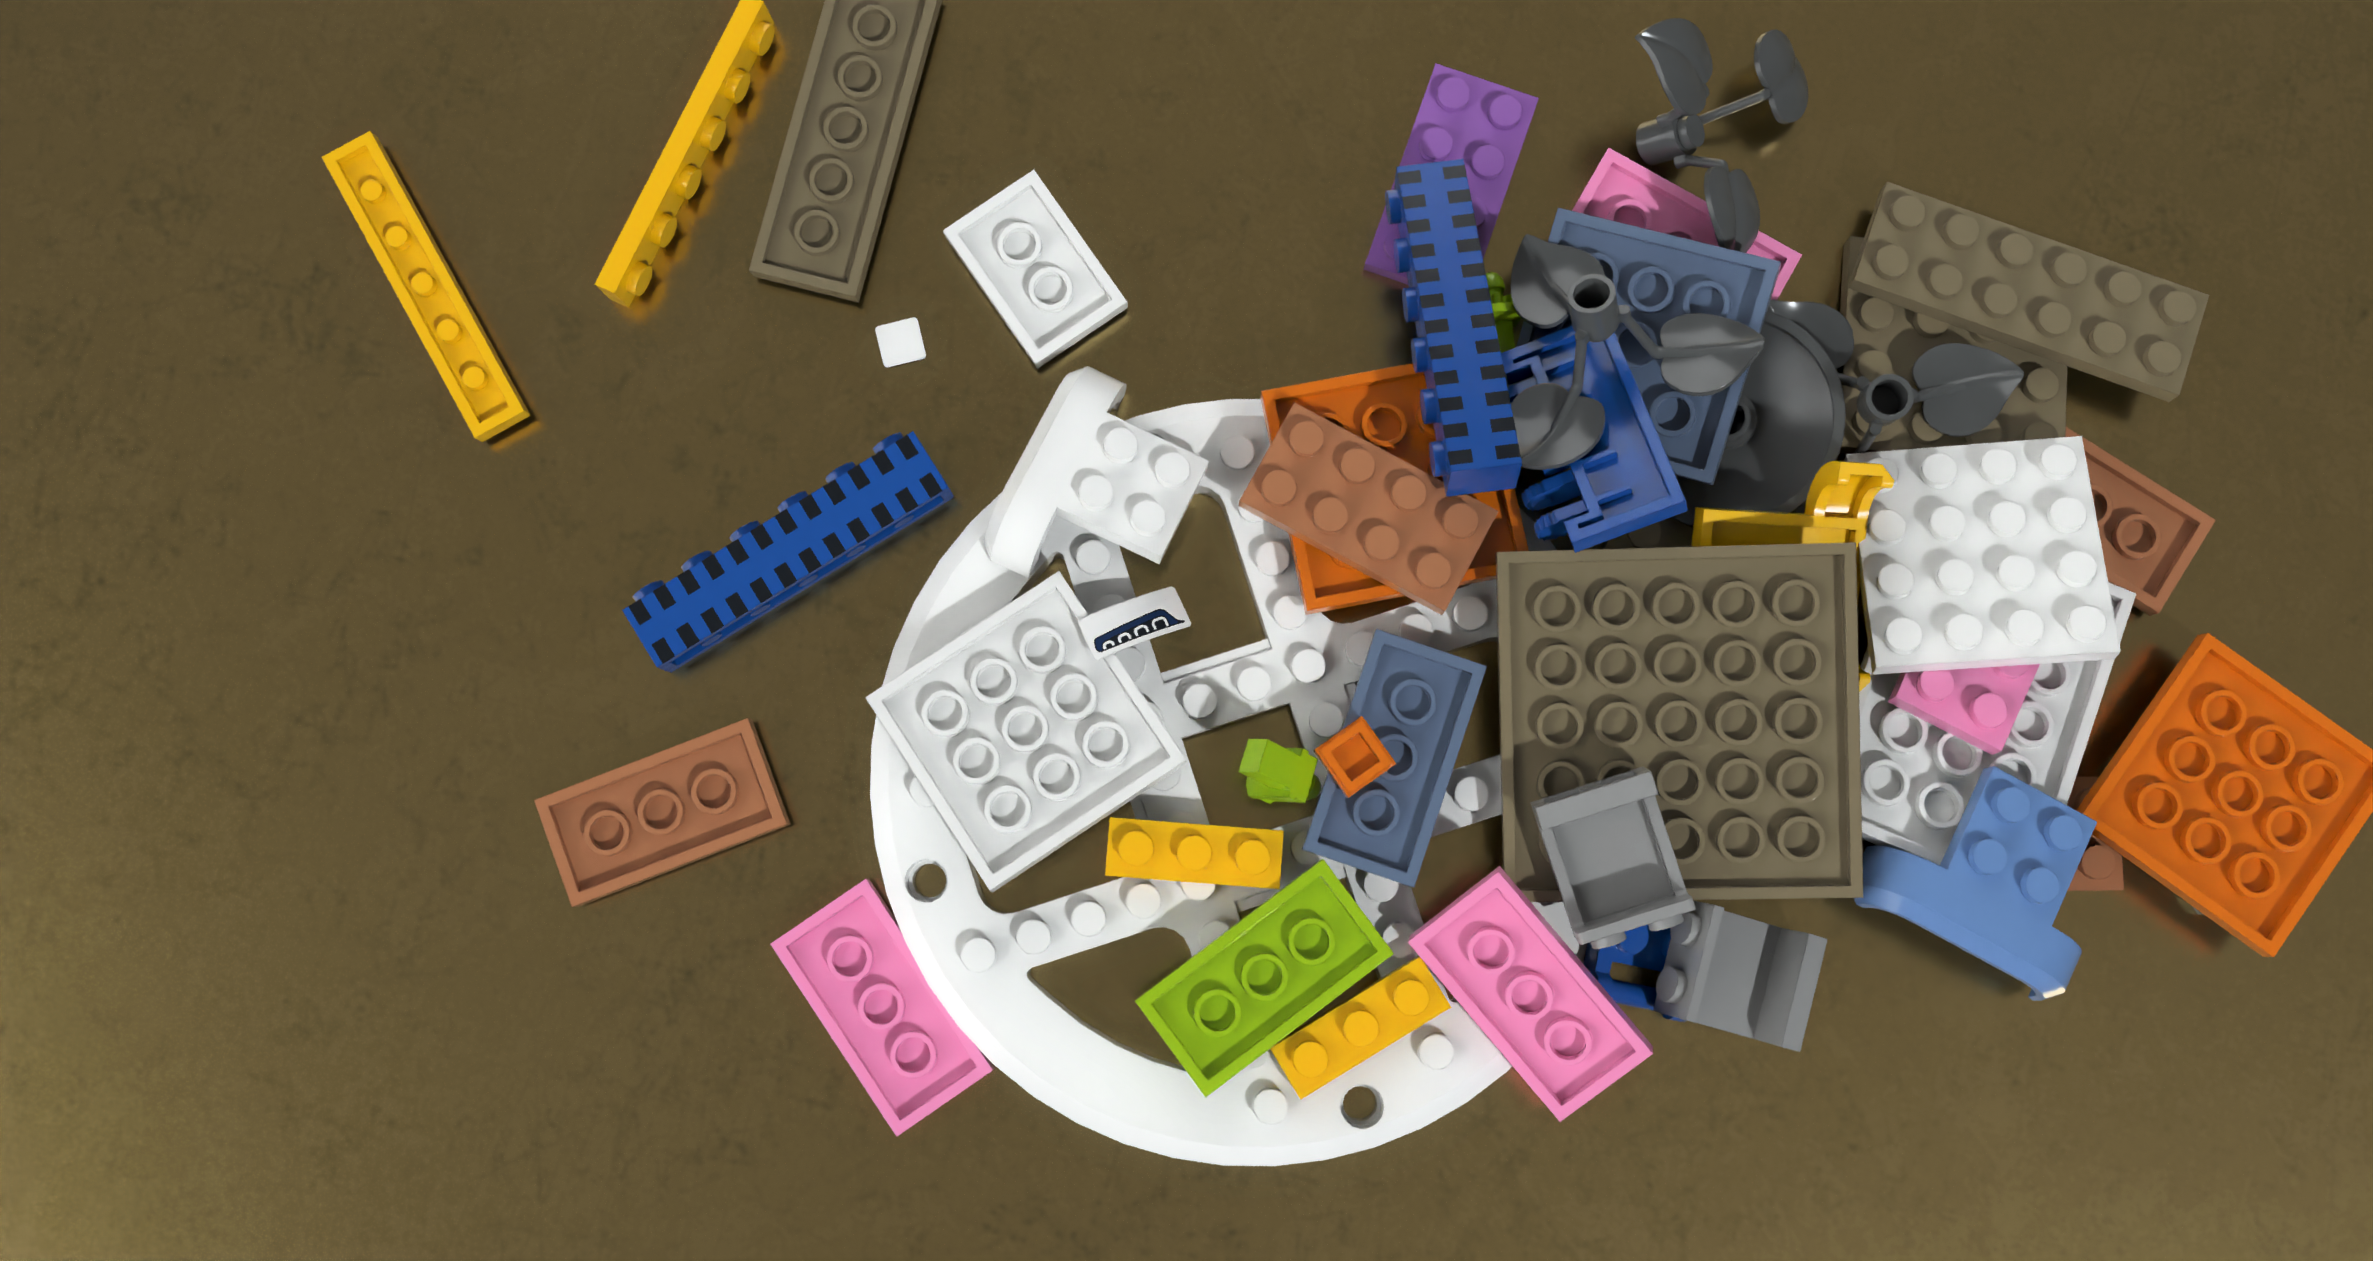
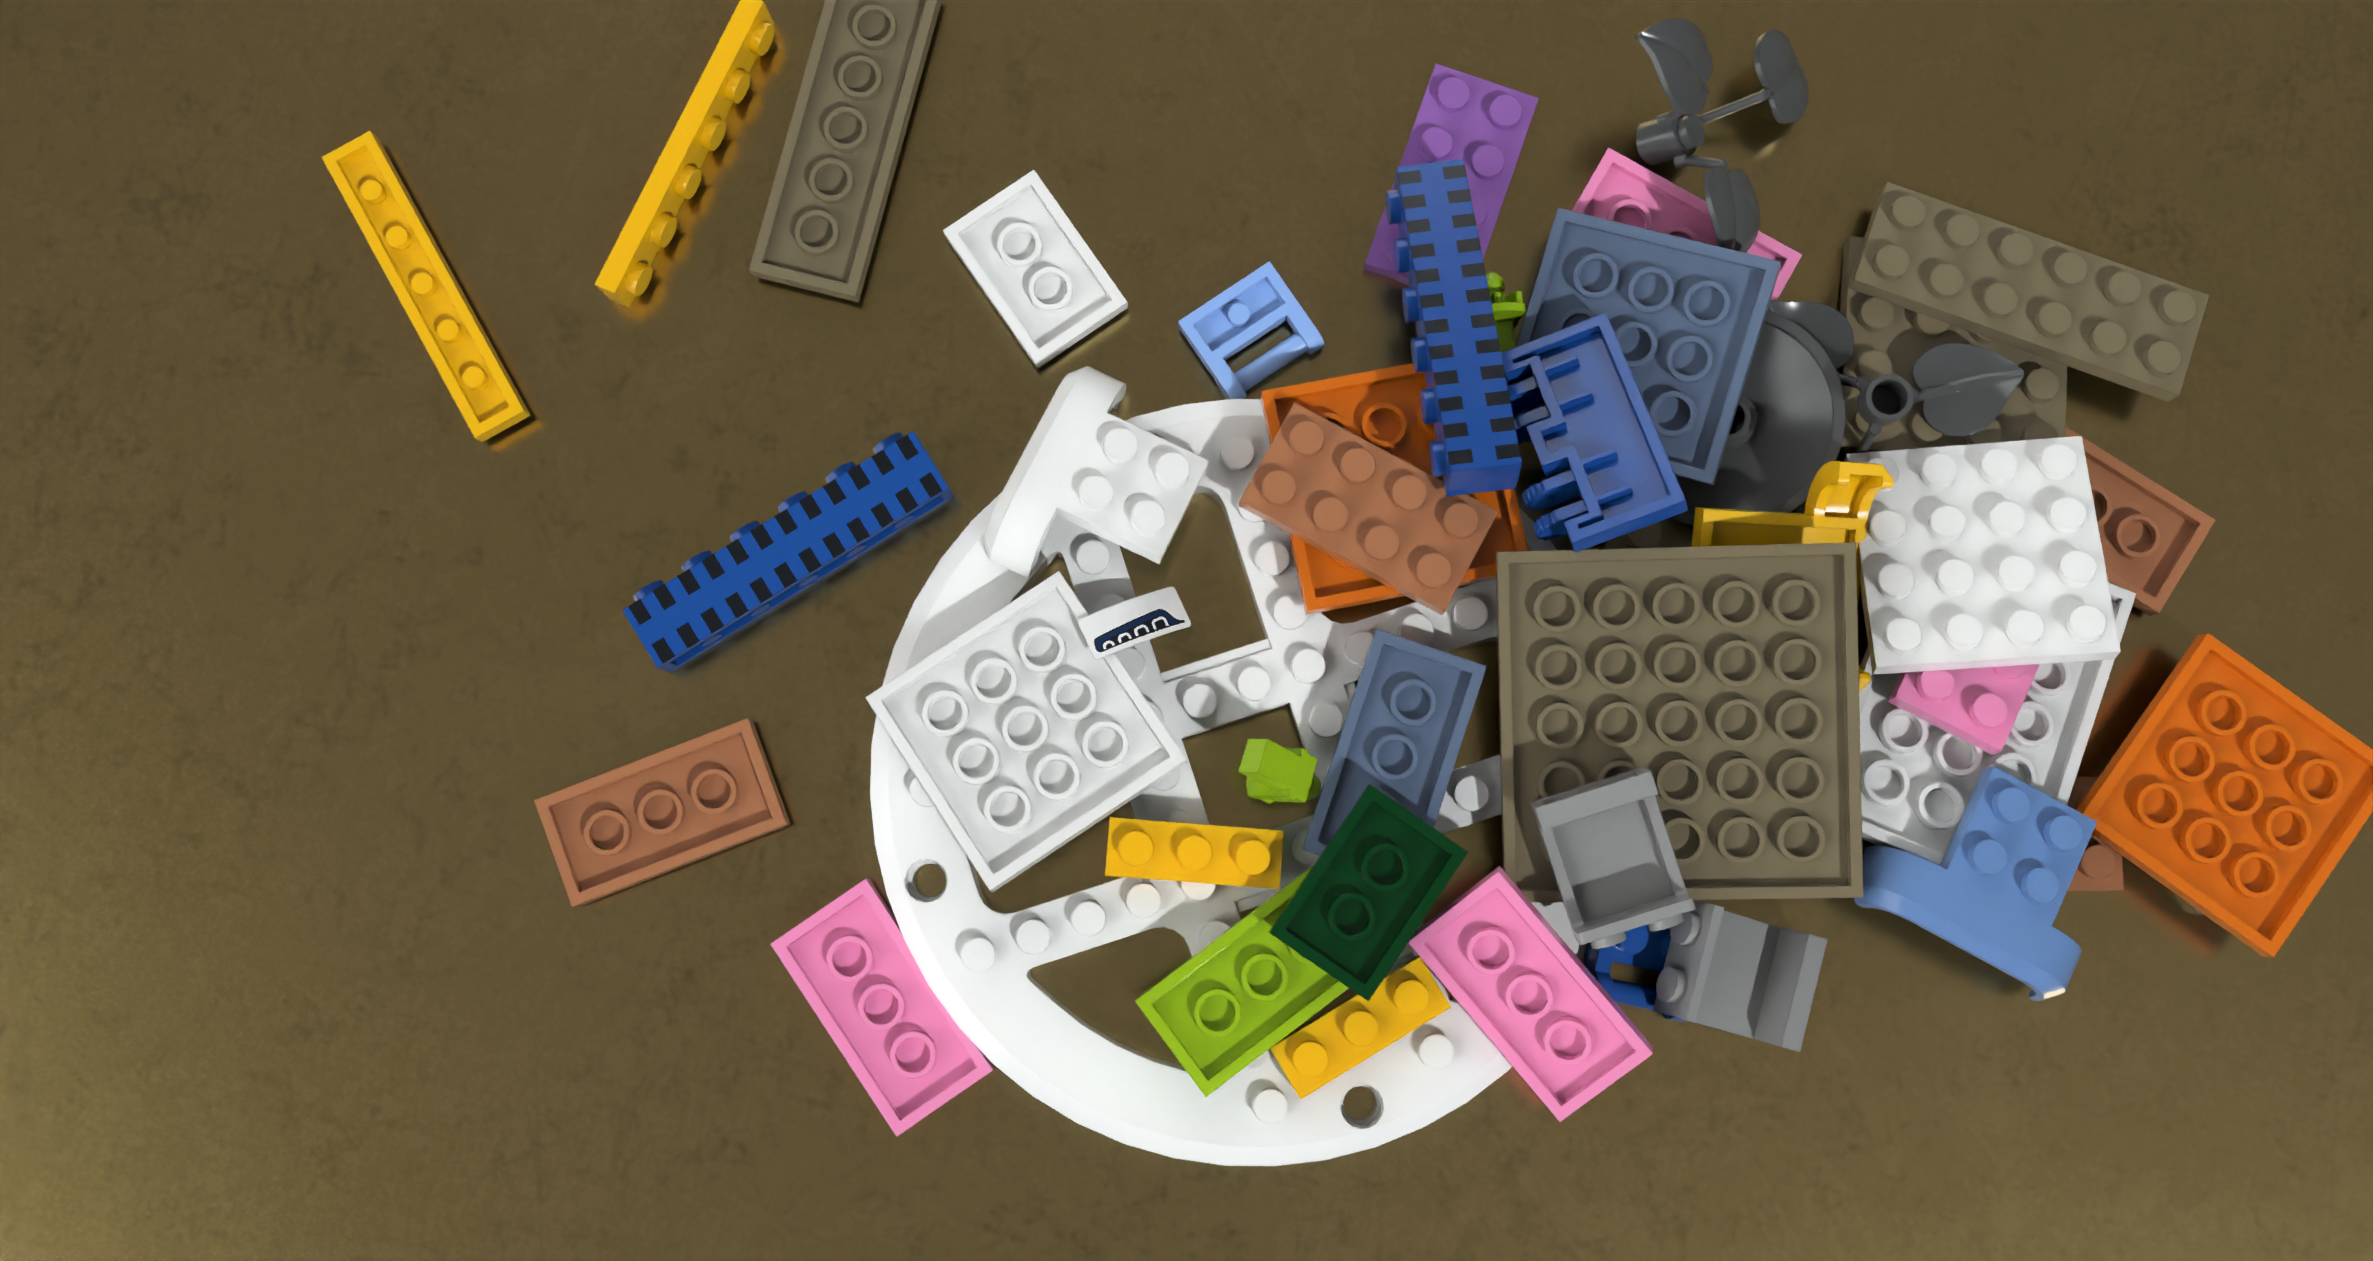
white sticker [875,317,926,368] -> none
orange tile [1313,716,1396,798] -> none
dark grey plant [1510,234,1765,470] -> none
none -> light blue plate [1178,261,1325,399]
none -> dark green plate [1269,784,1468,1001]

